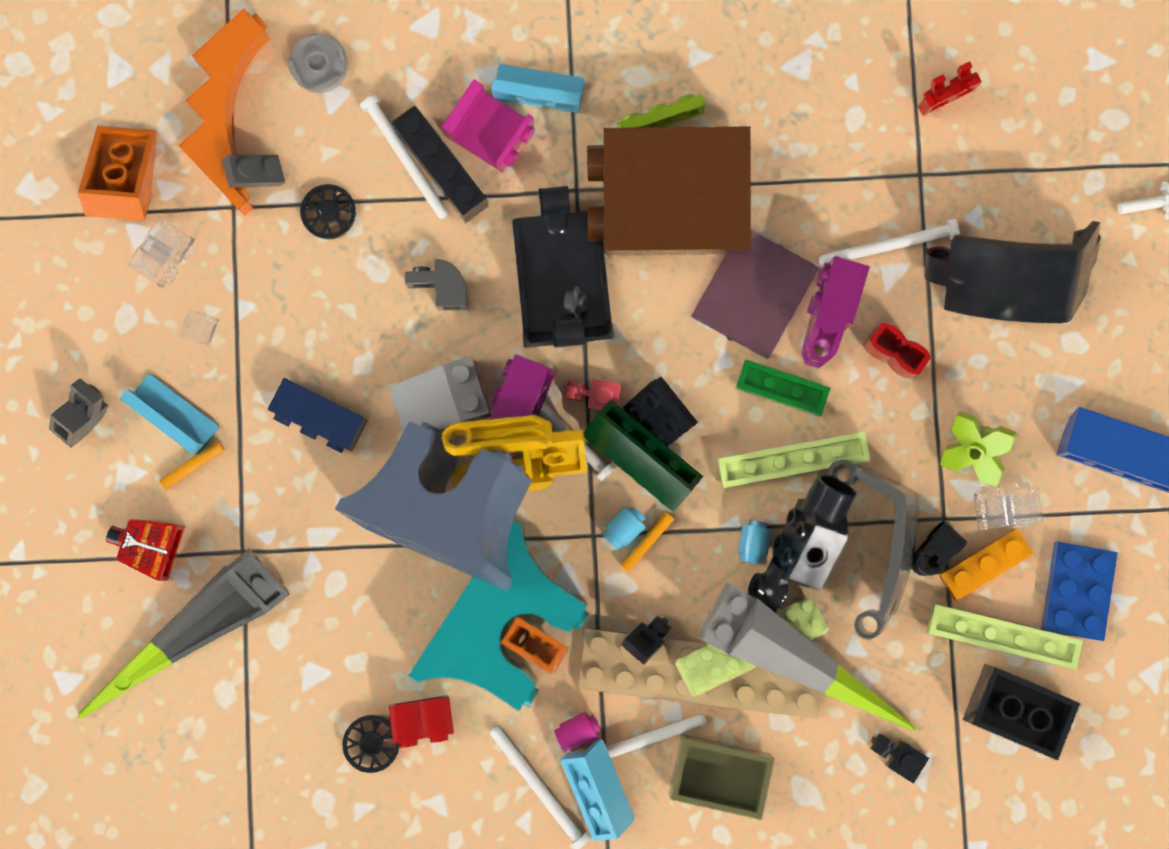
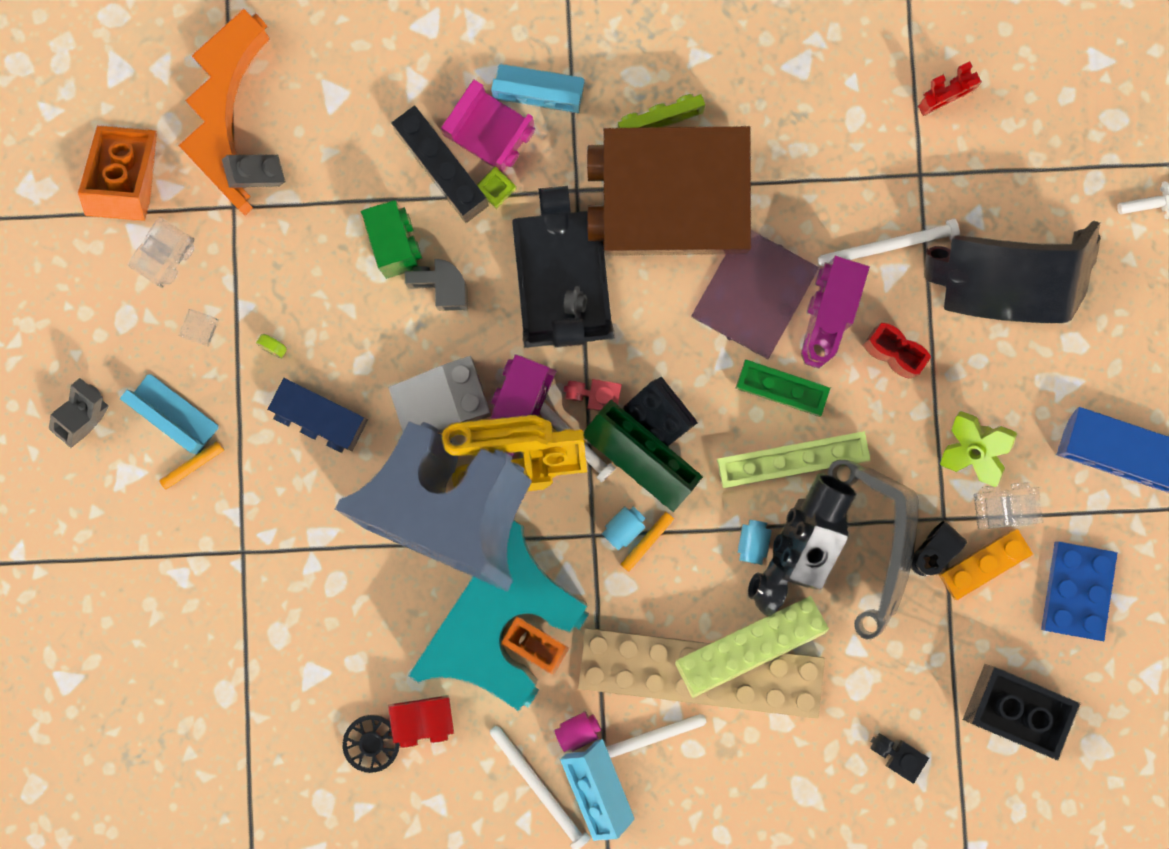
dark grey plate [79,549,290,718] -> none
red torso [106,519,185,581] -> none
light grey tile [288,33,348,93] -> none
black wheel [300,184,356,240] -> none
white bar [360,95,448,219] -> none
black plate [621,616,672,665] -> none
olive piece [669,734,775,820] -> none
light grey plate [698,583,916,730] -> none
yellowish green plate [926,604,1083,670] -> none
none -> lime tile [256,334,287,359]
none -> green brick [361,200,422,279]
none -> lime tile [477,166,517,209]

